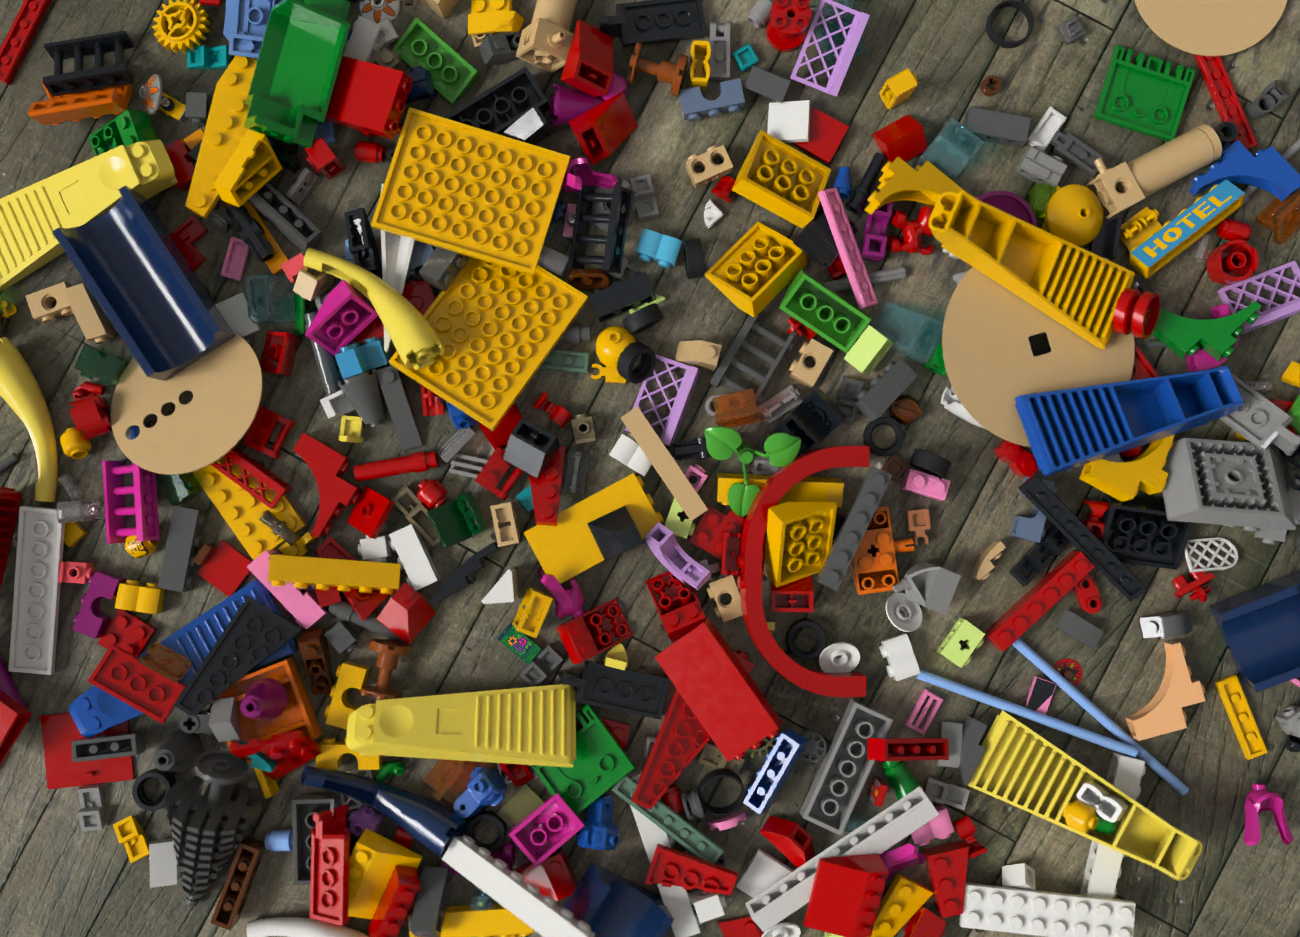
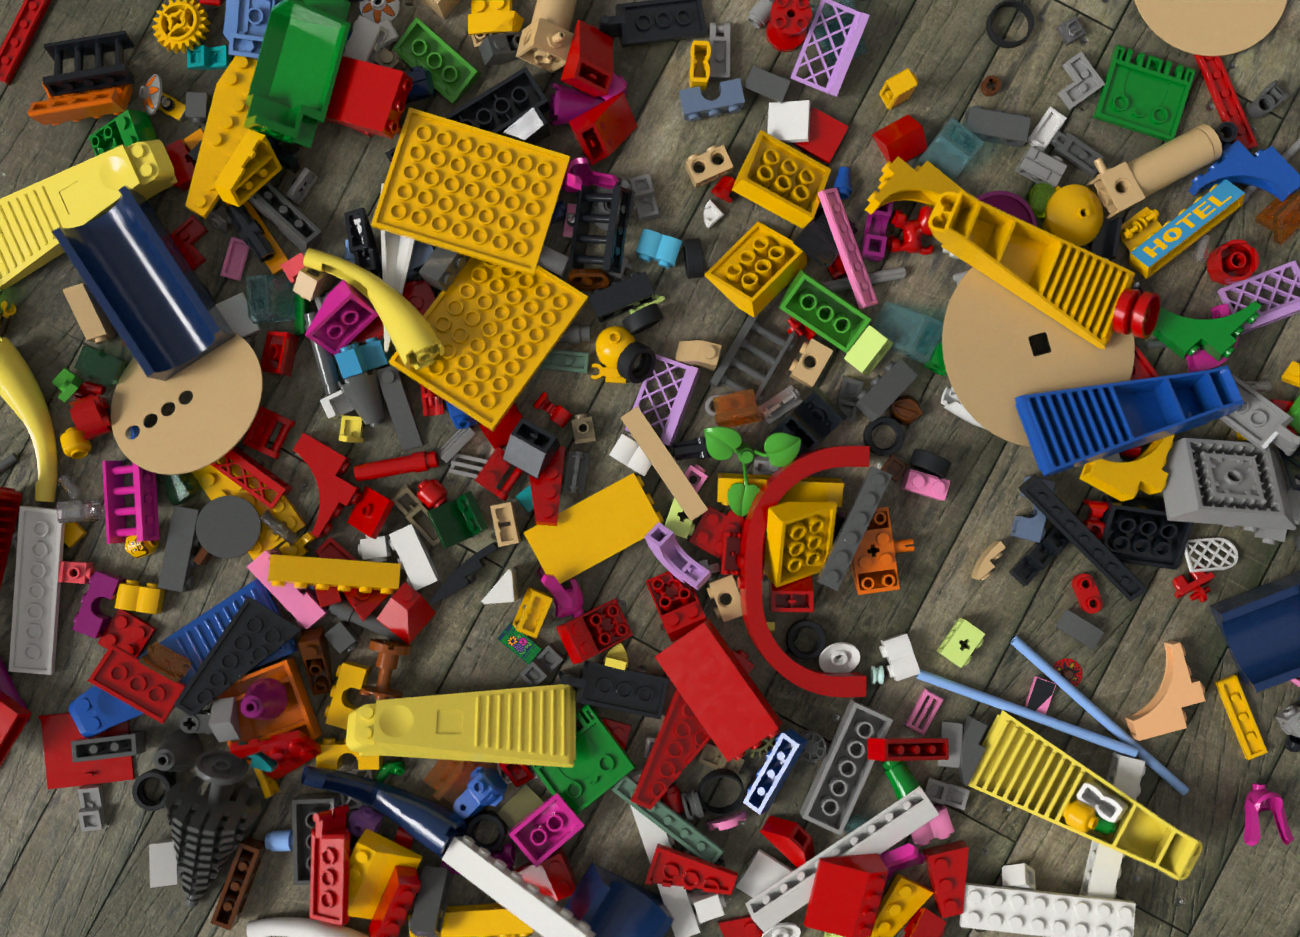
tan brick [25,282,74,323] -> none
yellow slope [113,815,149,863] -> none
red tile [197,540,253,597] -> none
medium blue tile [298,122,337,149] -> none
red brick [305,137,346,180] -> none
red brick [354,141,386,164] -> none
clear light blue hinge [470,887,495,911] -> none
blue piece [576,794,620,850] -> none
black slope [587,506,644,561] -> none
dark orange piece [627,42,689,97] -> none
teal tile [732,43,760,73] -> none
black pin [845,153,887,215] -> none
red tile [867,775,888,807] -> none
white dish [885,592,922,632] -> none
light grey piece [892,561,961,615] -> none
nougat plate [906,509,931,545] -> none
red leg [952,815,987,859] -> none
red brick [984,551,1095,652] -> none
red brick [994,439,1039,478] -> none
dark grey brick [1140,610,1193,638] -> none
red brick [1217,219,1252,241] -> none
none -> bright green bracket [52,367,83,402]
none -> dark grey tile [196,496,262,559]
none -> light aqua bush [870,665,884,684]
none -> light grey plate [1058,52,1105,110]

